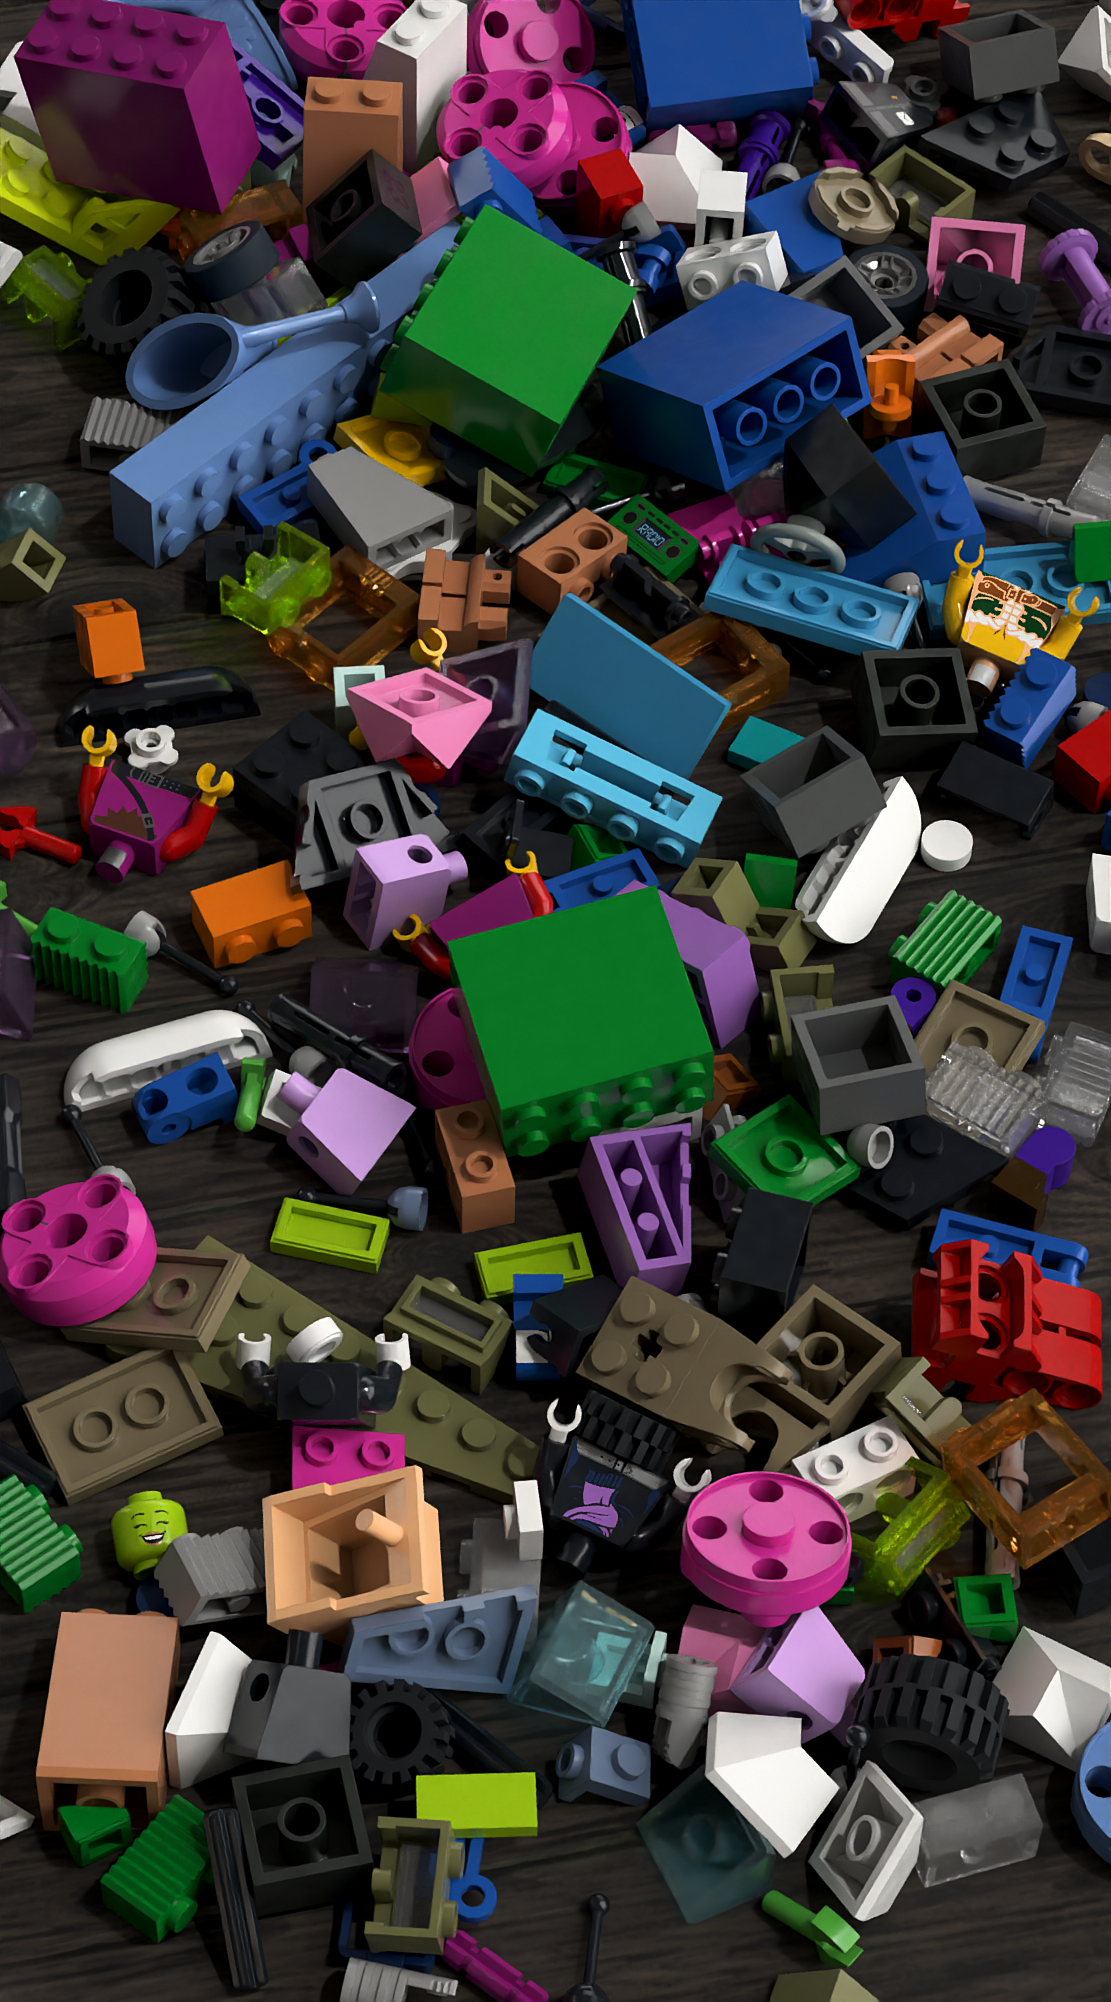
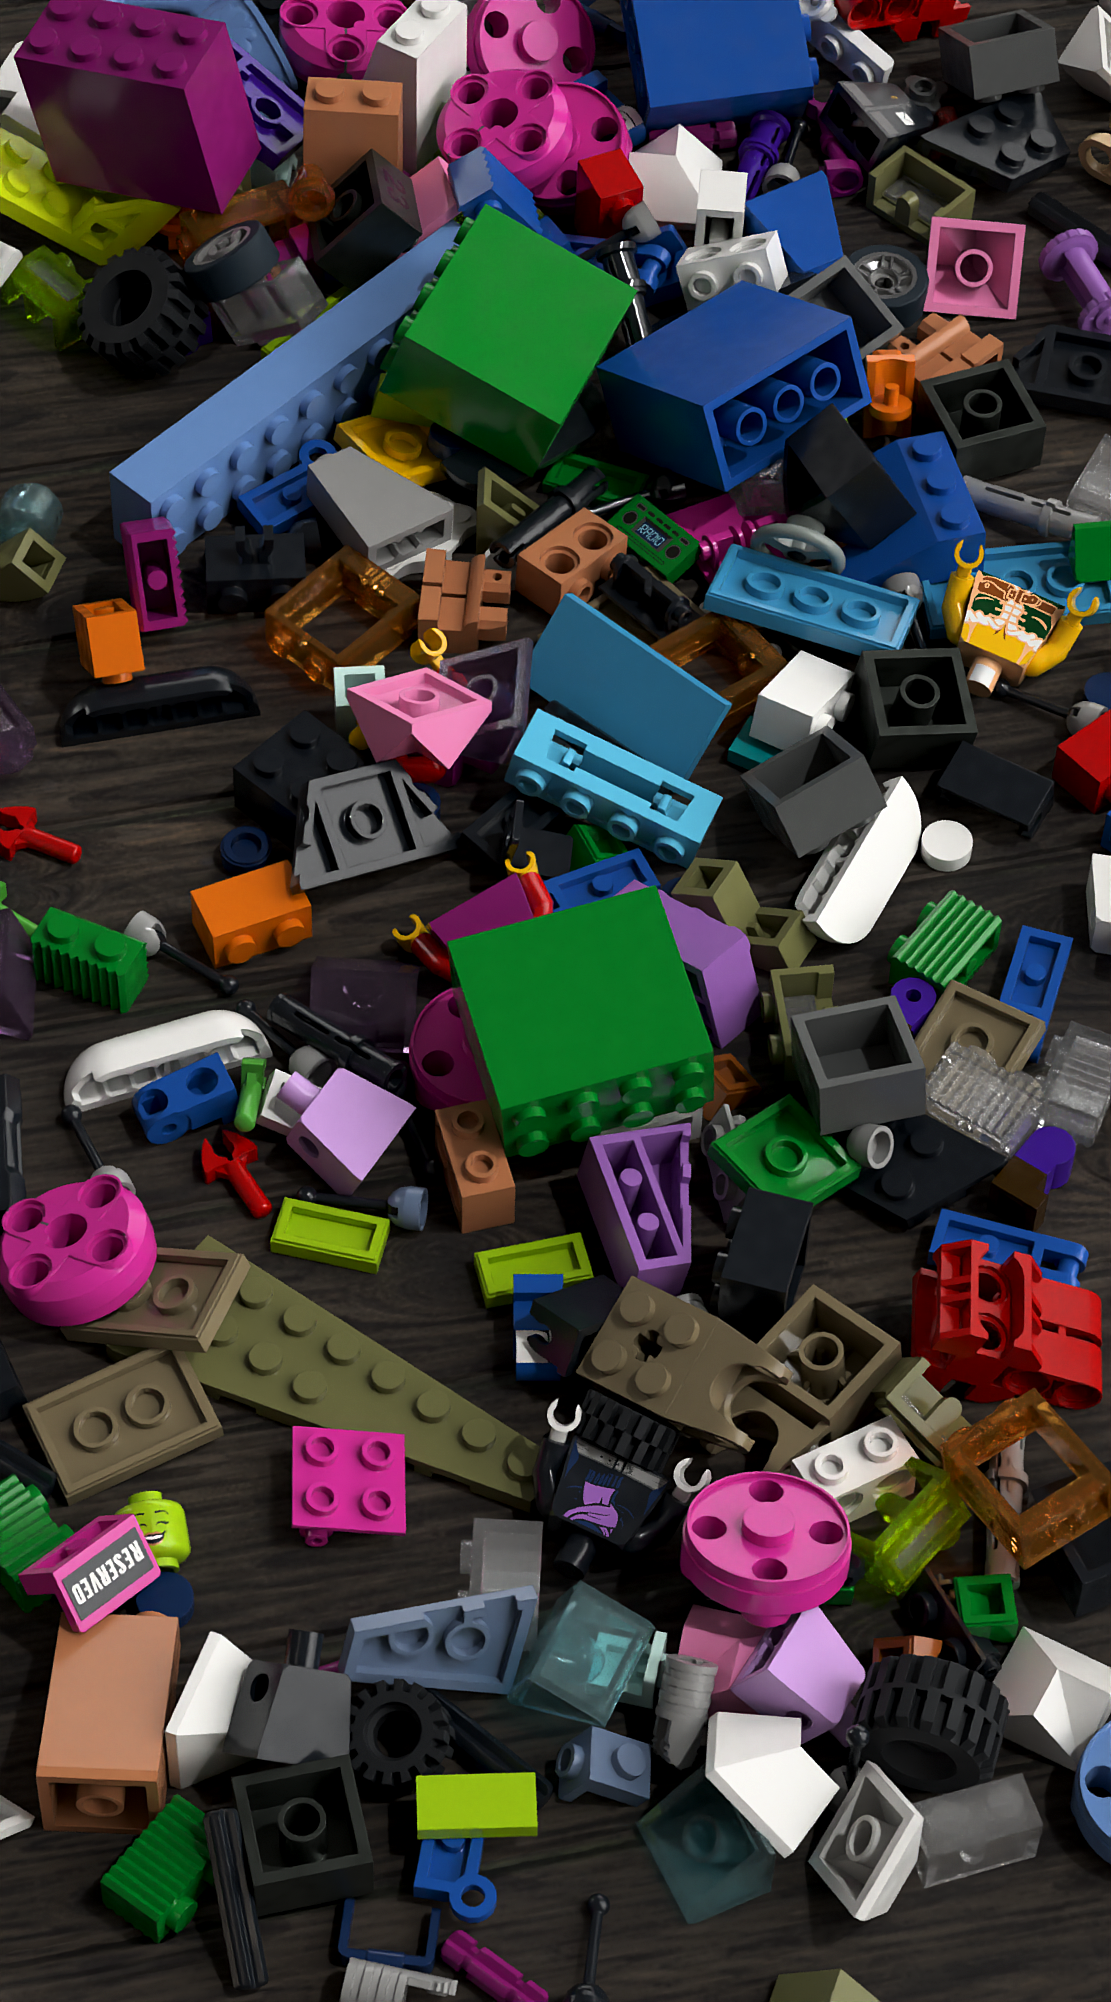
green slope [57,1806,133,1867] -> none
torso [77,725,234,883] -> none
light grey brick [80,396,188,471] -> none
white plate [124,725,179,774] -> none
medium blue piece [125,281,381,410] -> none
light grey brick [154,1526,267,1626] -> none
clear neon green window [219,520,332,636] -> none
black torso [236,1333,411,1429] -> none
light nougat piece [262,1465,444,1647] -> none
white tile [286,1317,343,1362] -> none
lavender torso [343,834,468,951] -> none
olive window [364,1816,465,1955] -> none
olive window [383,1275,514,1395] -> none
white plate [503,1480,543,1561] -> none
green slope [744,853,798,909] -> none
bright green bar [762,1890,864,1968] -> none
dark tan tile [808,167,899,245] -> none
black brick [932,260,1041,344] -> none
blue brick [983,648,1077,769] -> none
none -> panel [18,1514,161,1633]
none -> magenta brick [120,516,188,632]
none -> red bar [201,1130,272,1219]
none -> dark blue tile [220,826,273,876]
none -> clear orange cone [287,163,335,222]
none -> white brick [749,650,855,750]

